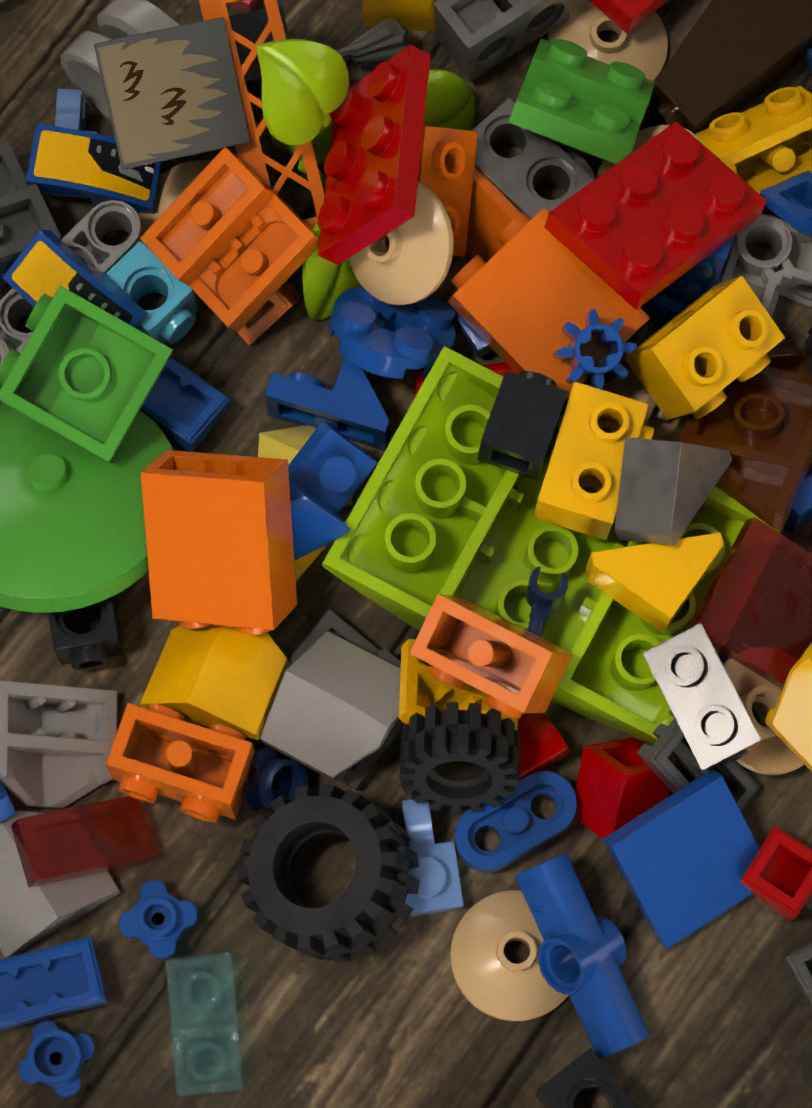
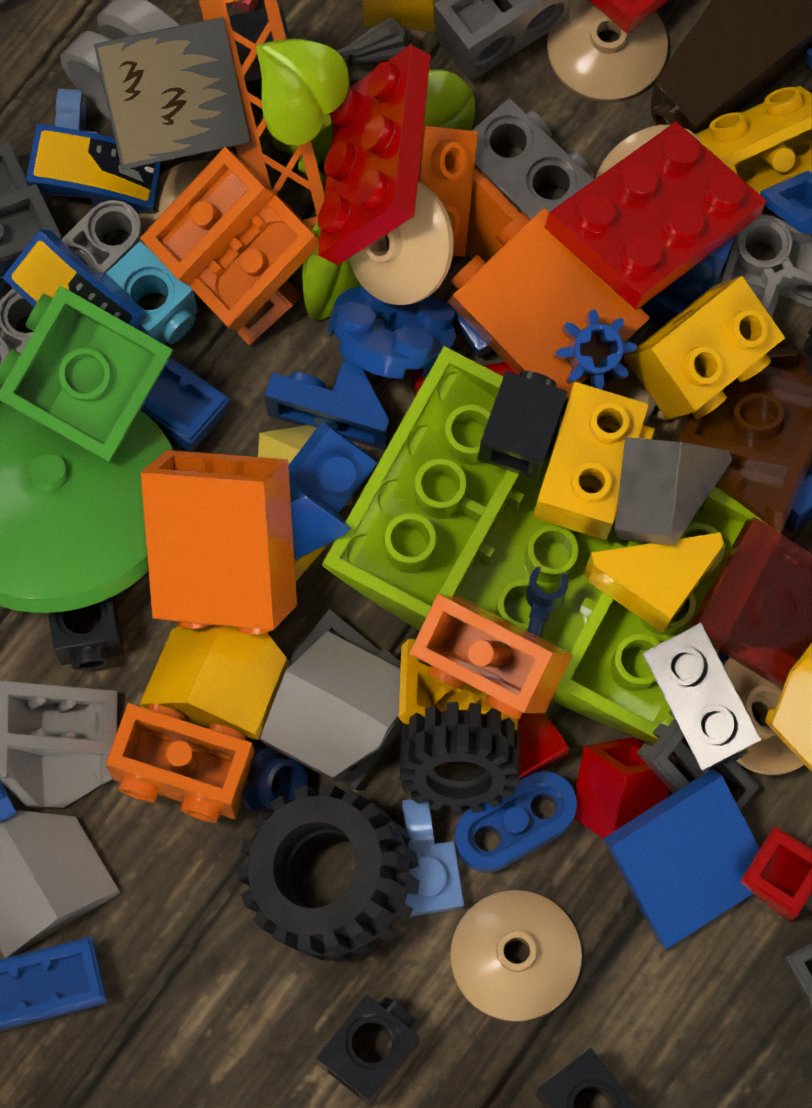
clear red tile [11,796,155,888] -> none
blue plate [18,1021,95,1097] -> none
blue plate [119,880,198,959] -> none
clear light blue slope [165,951,244,1097] -> none
bright green plate [508,38,654,164] -> none
blue piece [515,852,649,1059] -> none
none -> black brick [316,994,419,1107]

